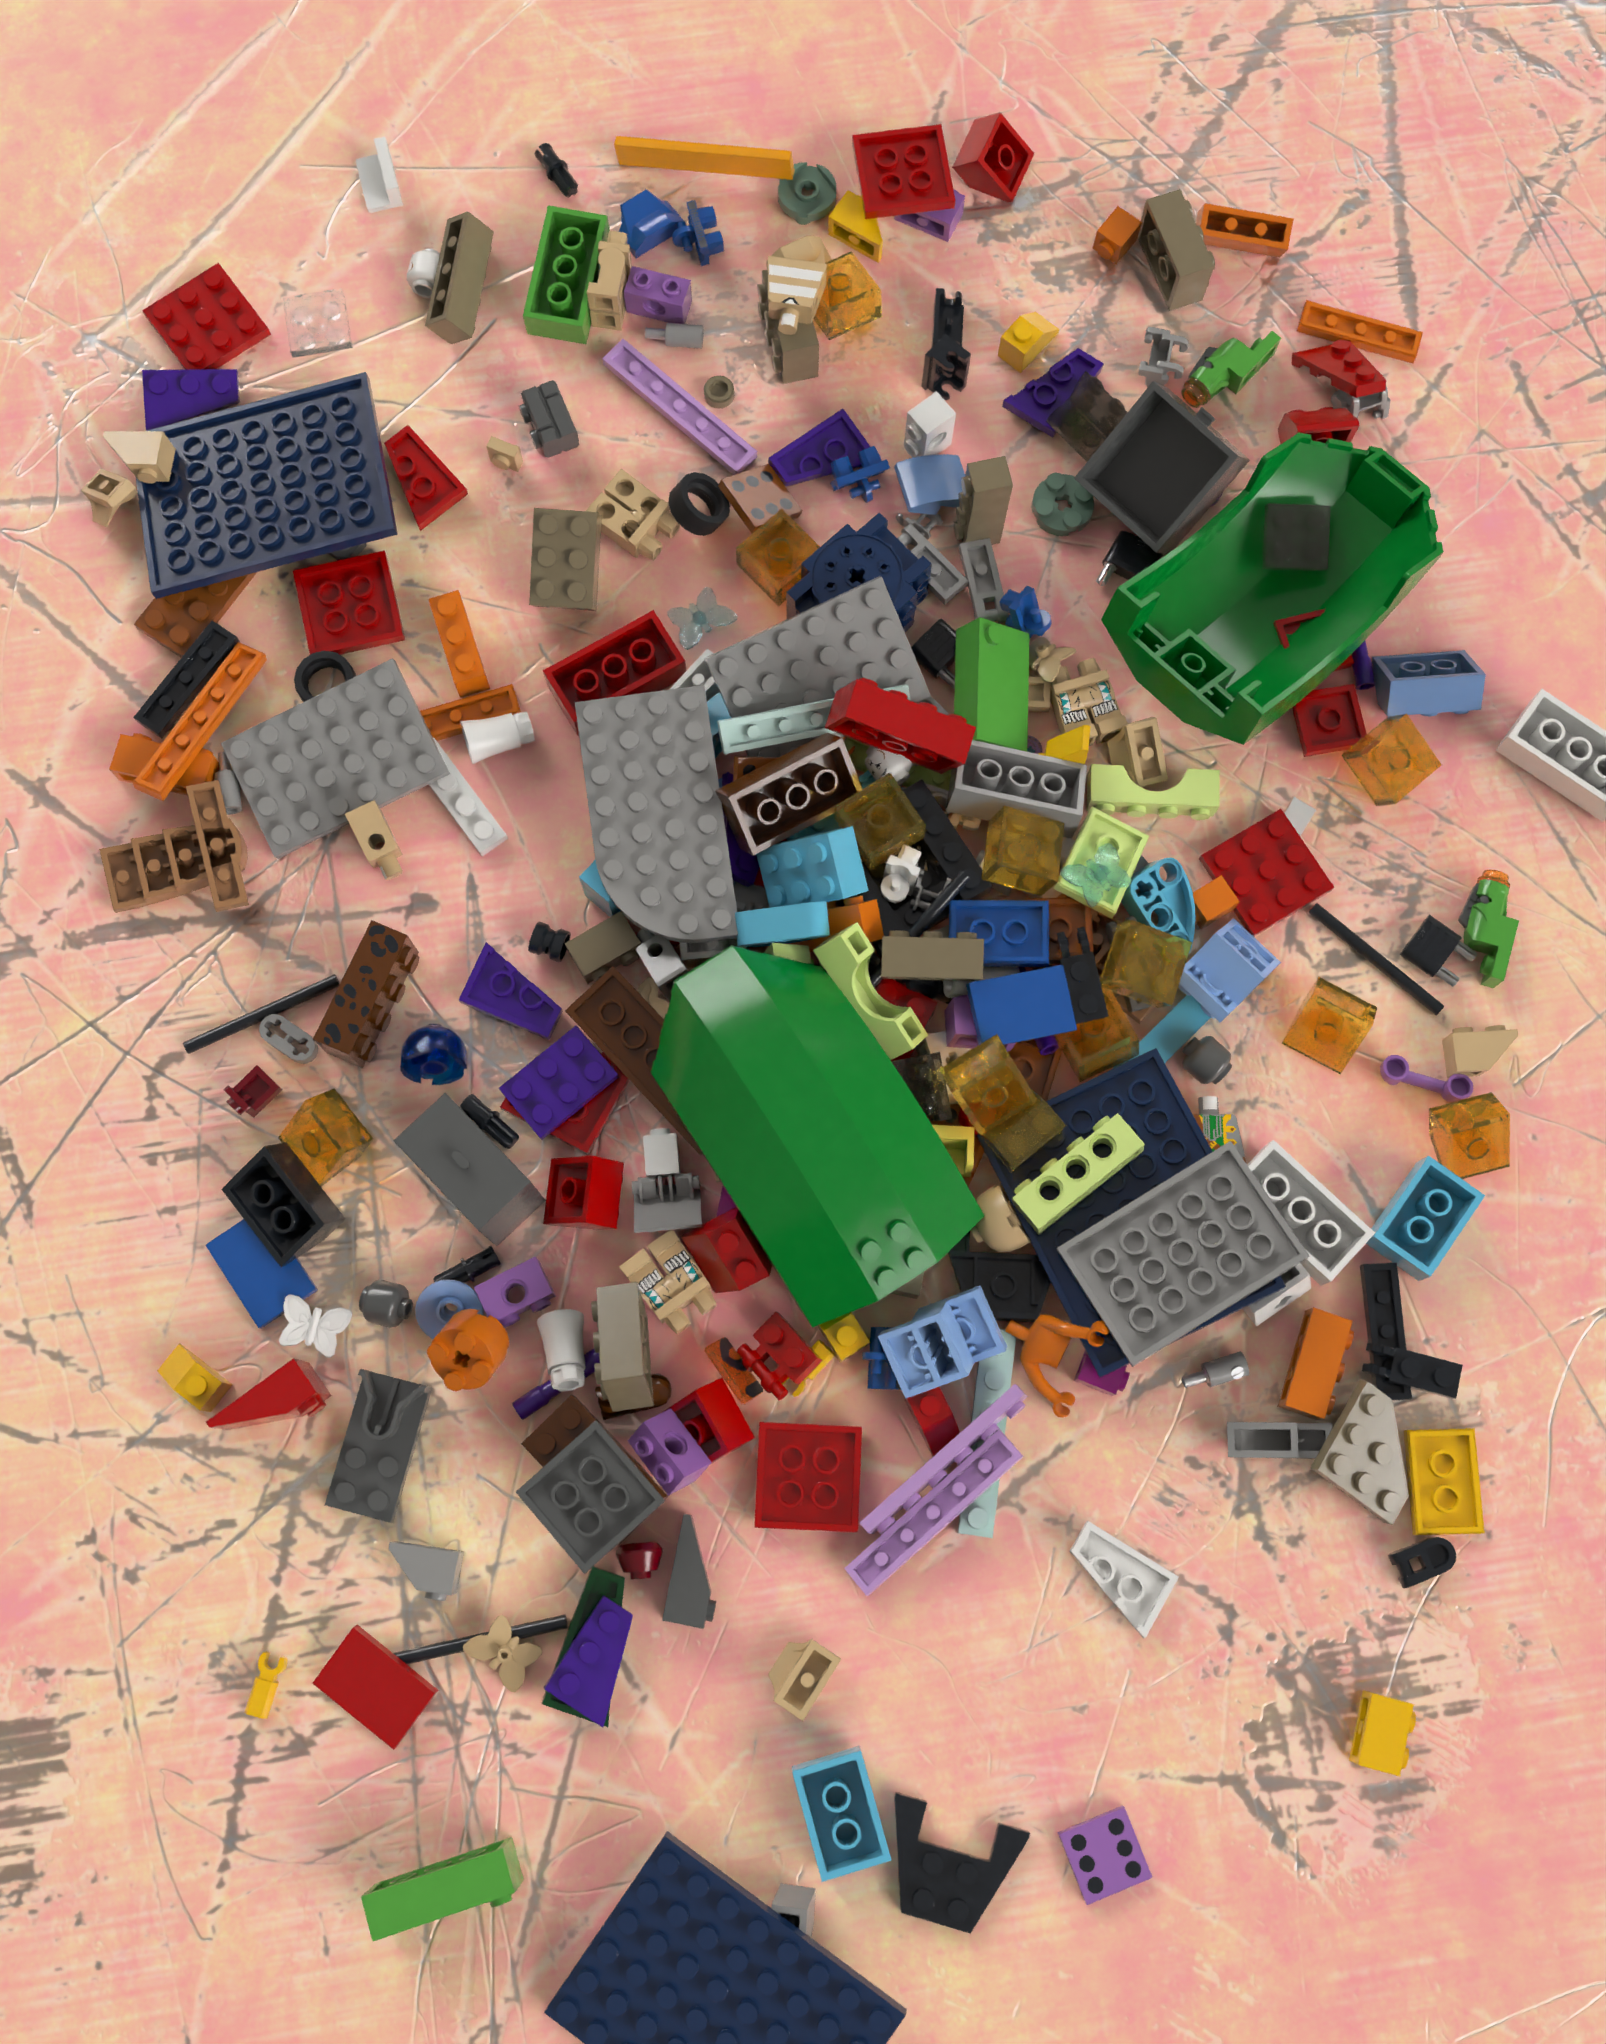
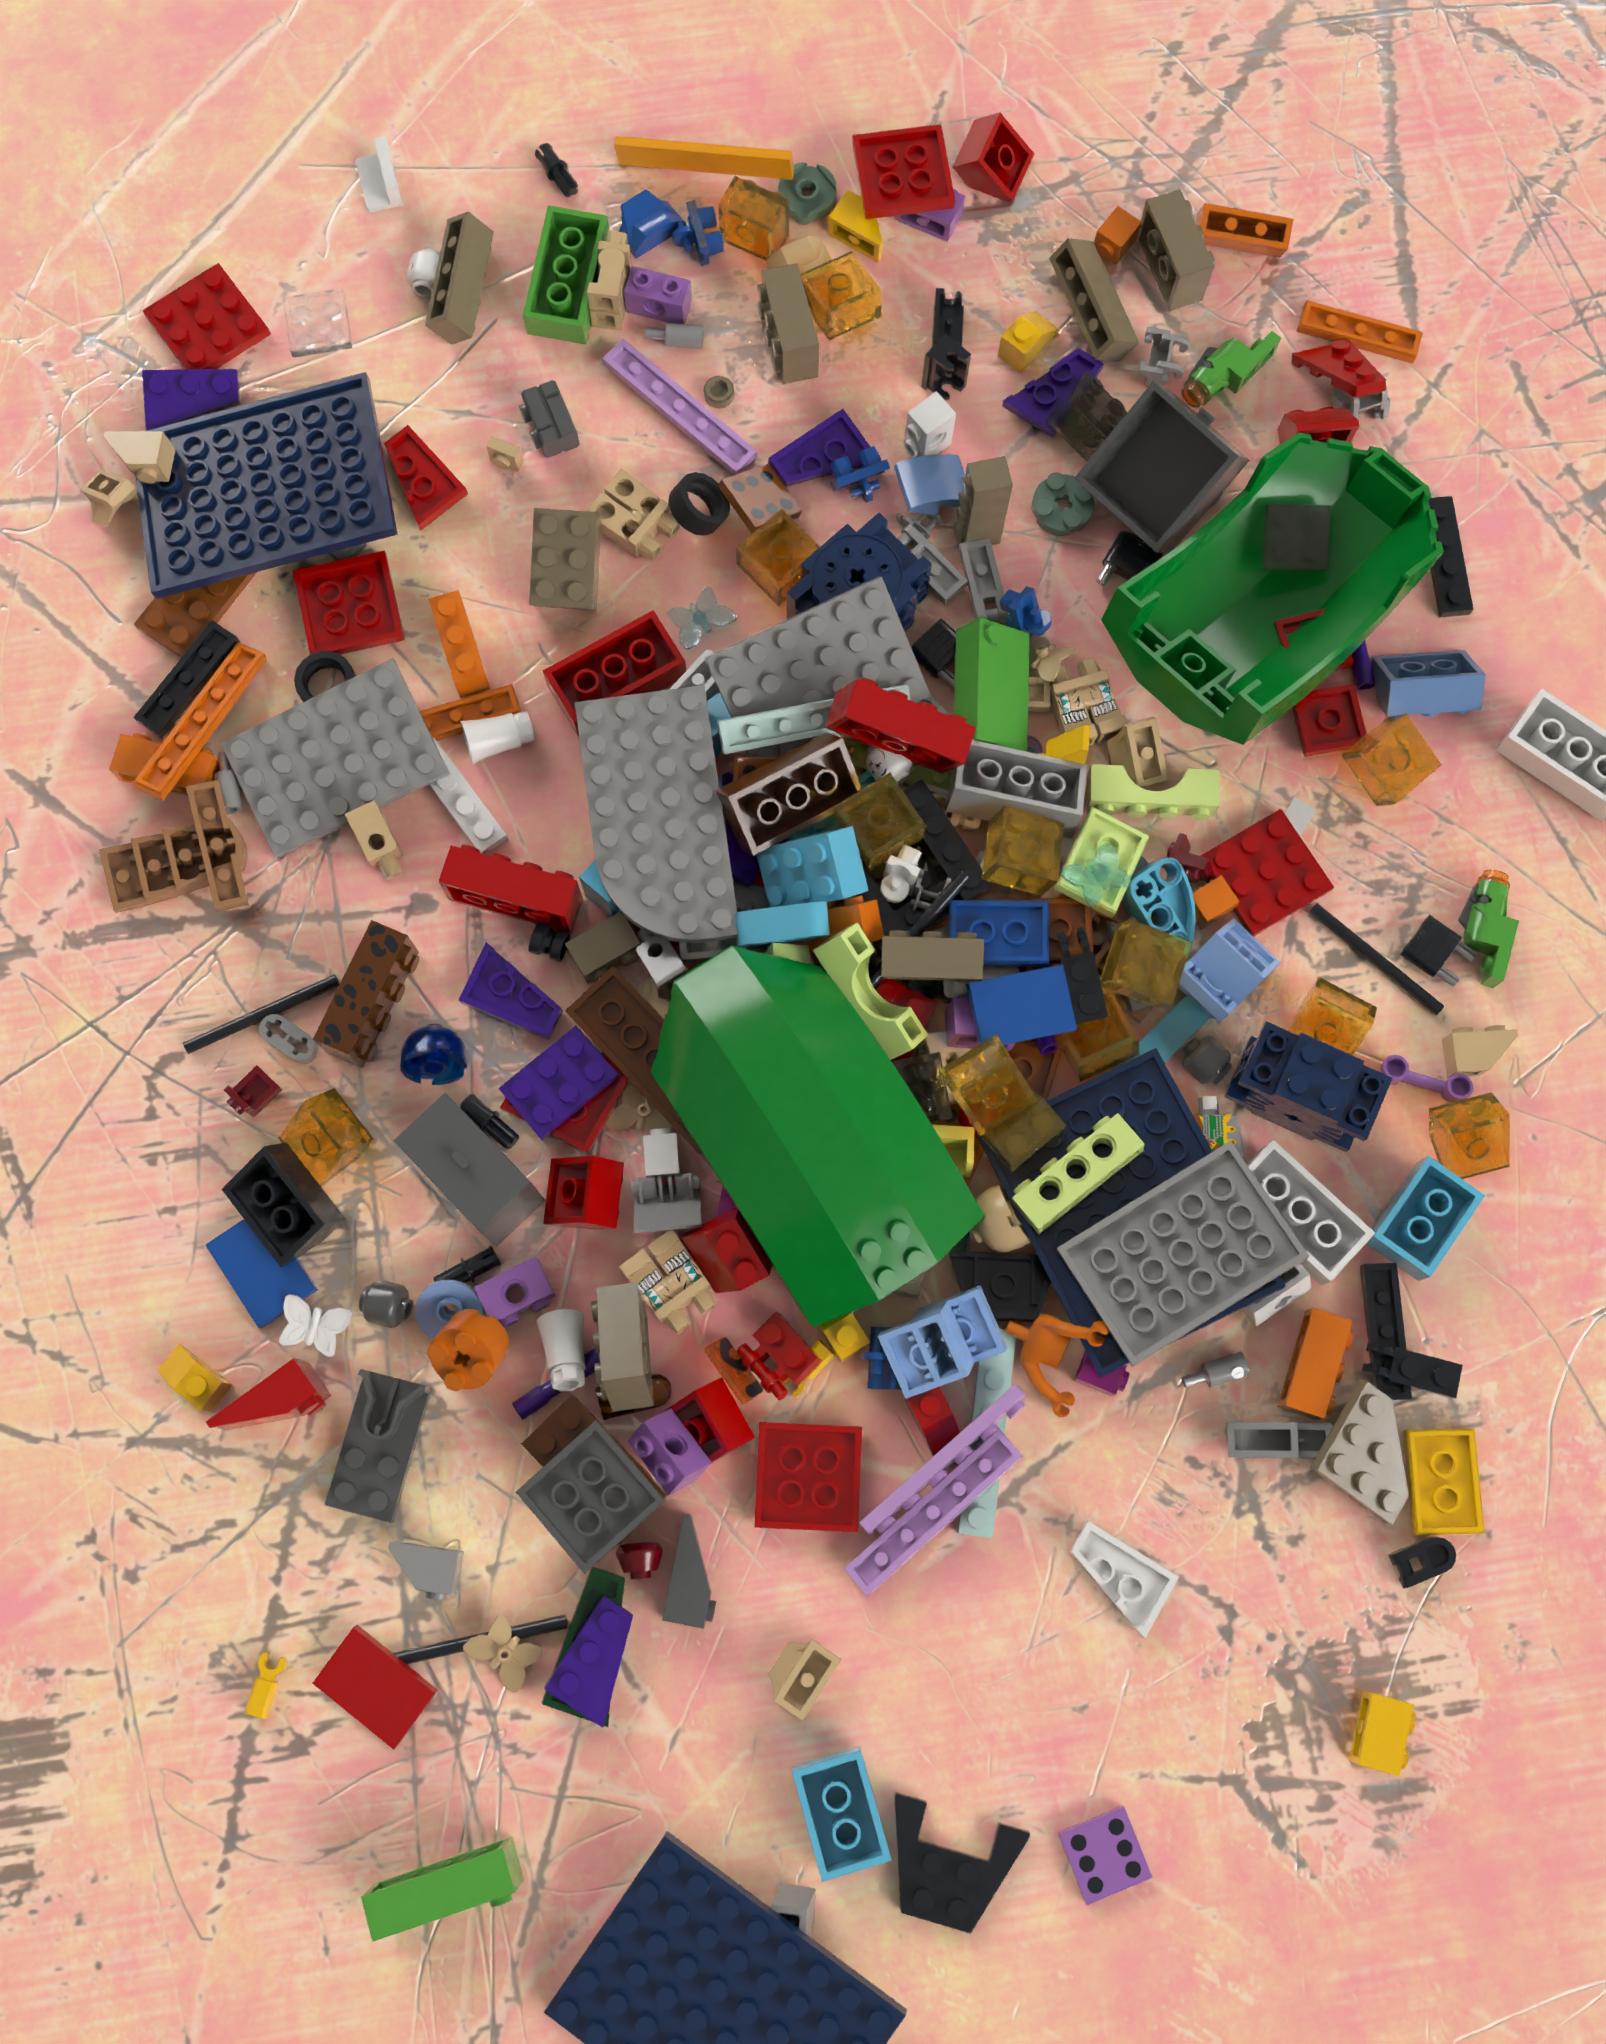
tan torso [768,256,827,335] -> none
none -> red brick [438,844,583,935]
none -> tan piece [606,1084,672,1135]
none -> clear yellow brick [718,176,789,261]
none -> dark tan brick [1049,238,1140,361]
none -> dark red bracket [1167,833,1214,883]
none -> dark blue piece [1224,1021,1392,1152]
none -> black plate [1428,496,1474,618]

